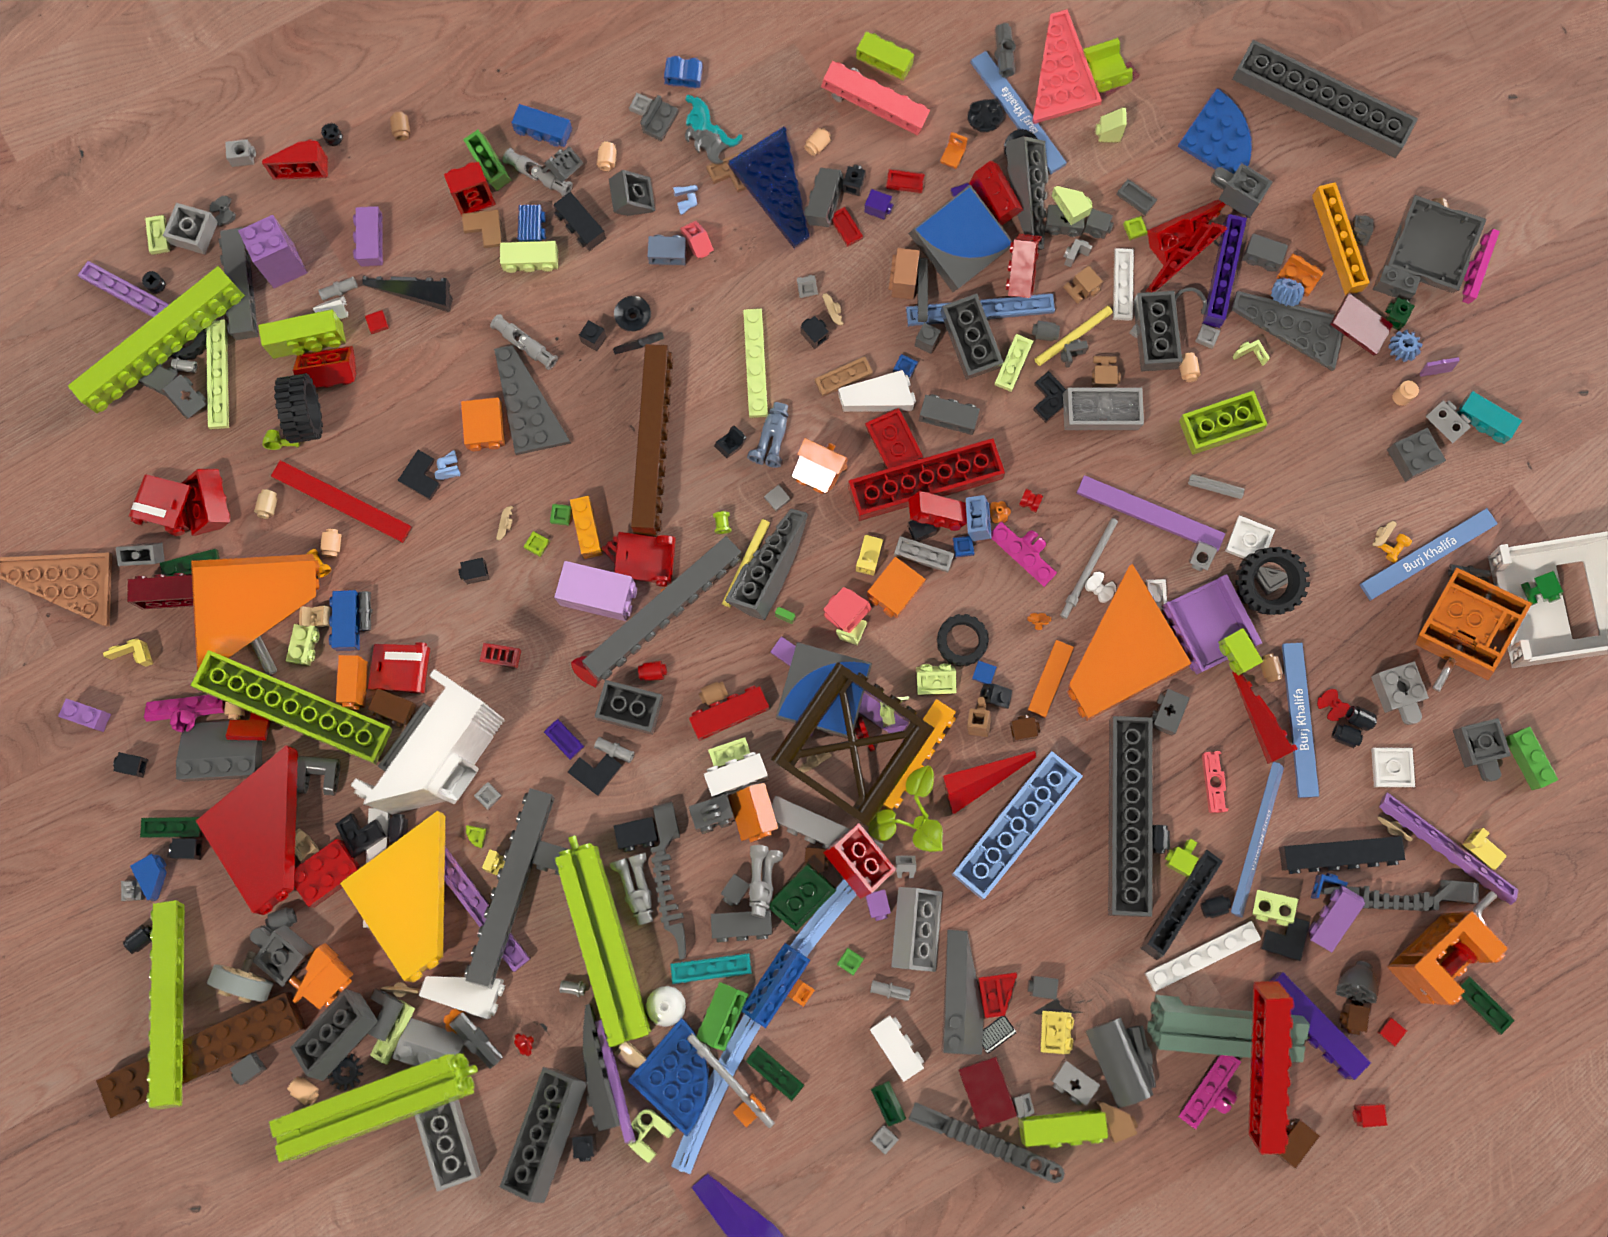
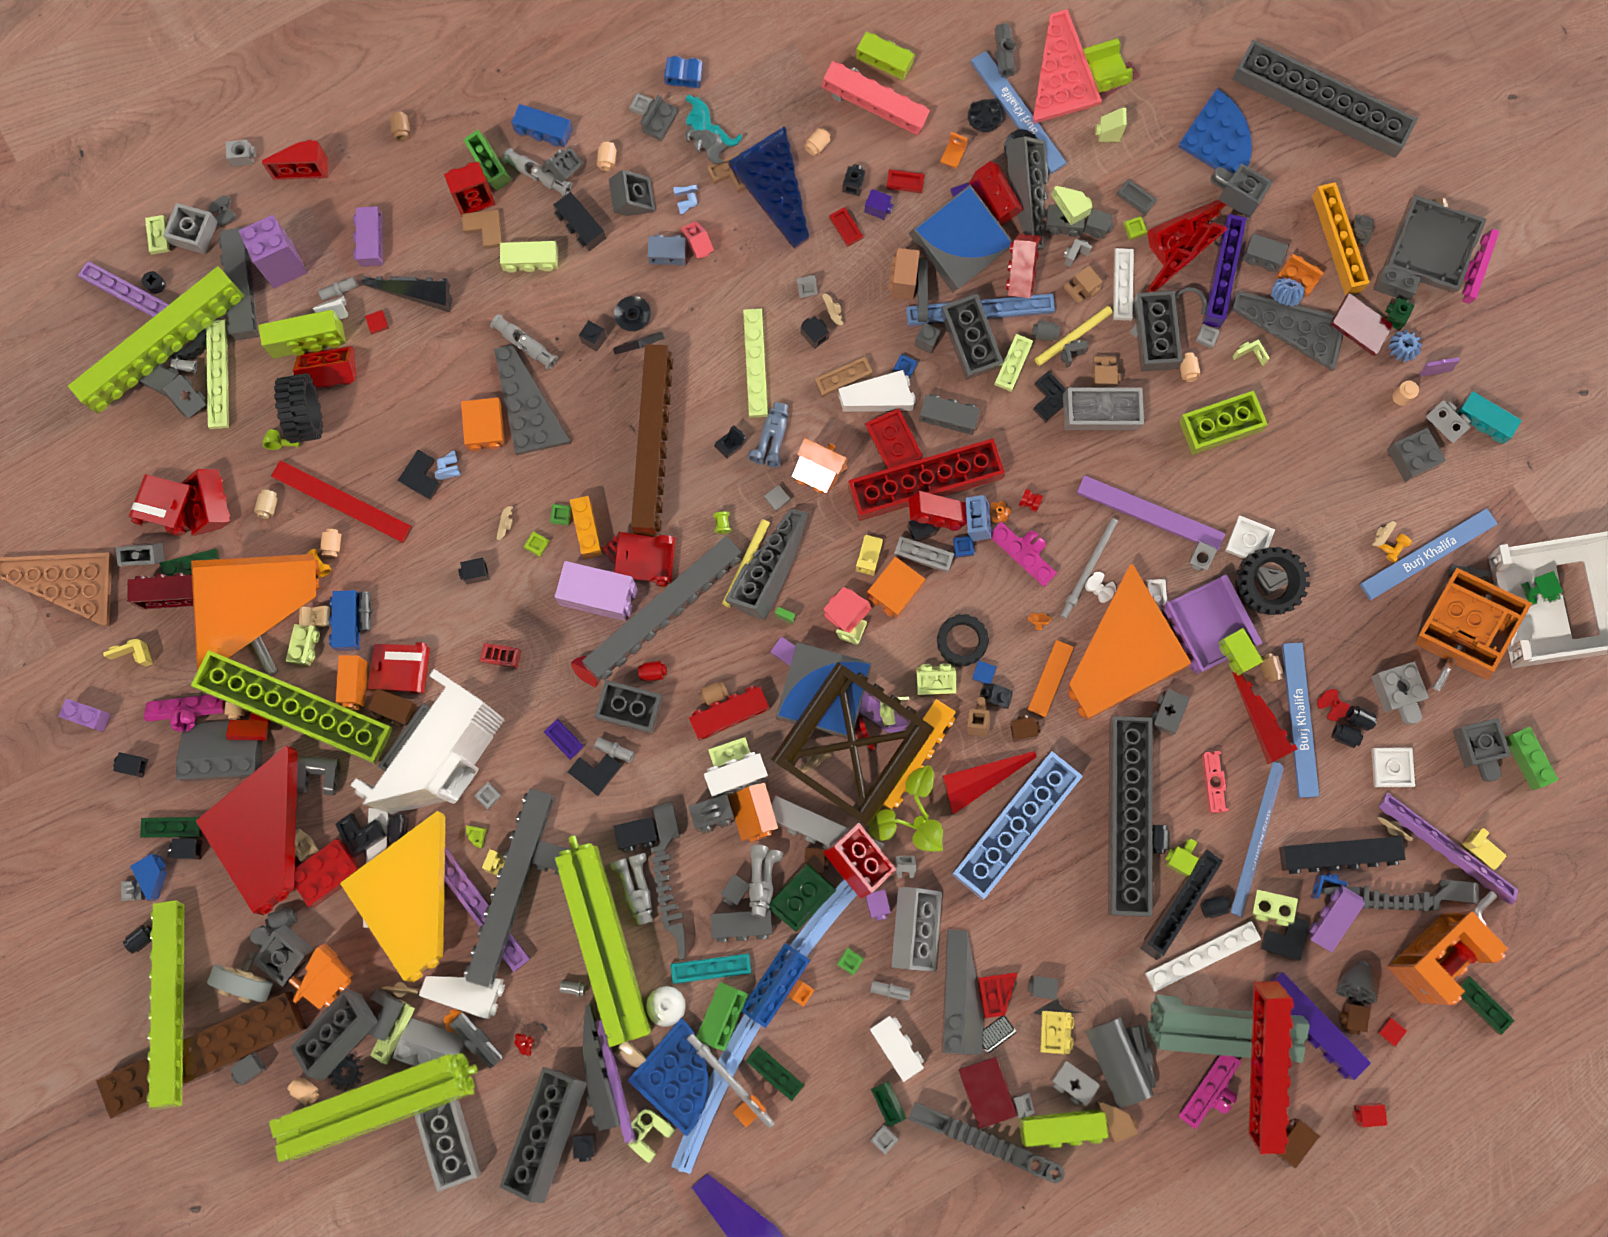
black wheel [321,123,343,146] -> none
blue brick [518,205,546,242] -> none
dark grey brick [804,168,844,228] -> none
light grey axle [1188,474,1244,499] -> none

